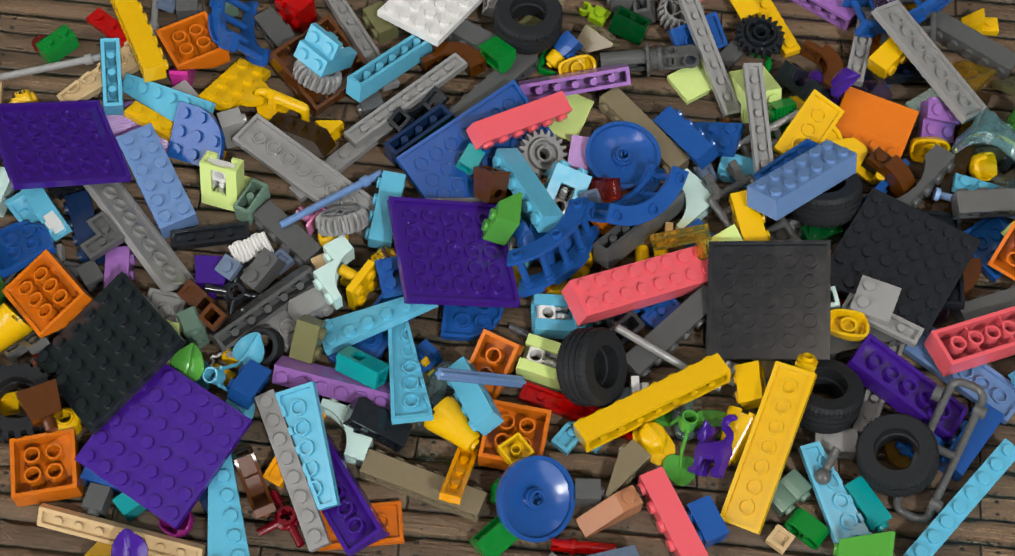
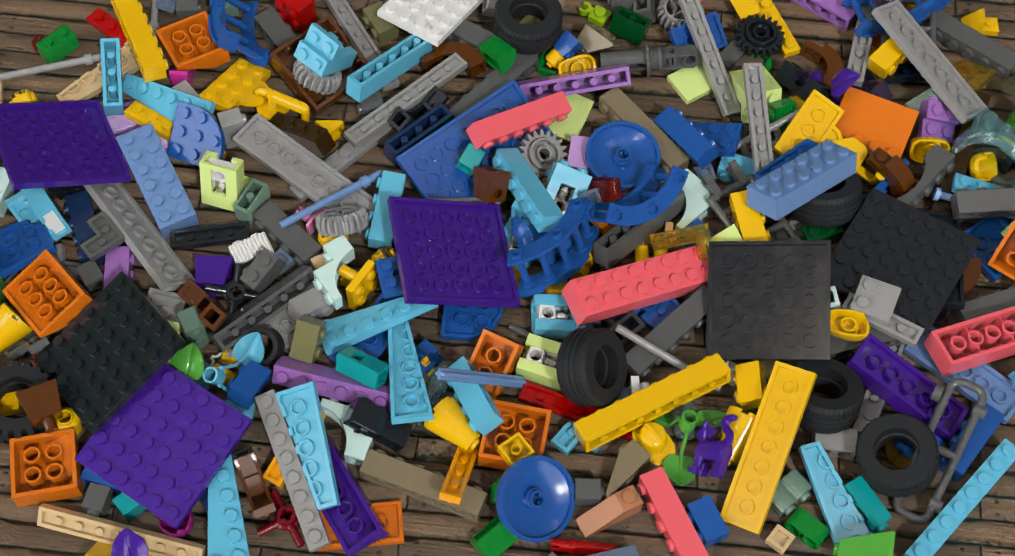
sand blue plate [214,254,243,282] -> none
bright green slope [481,192,523,246] -> none
yellow plate [794,352,818,373] -> none
dark grey bar [814,446,841,485] -> none

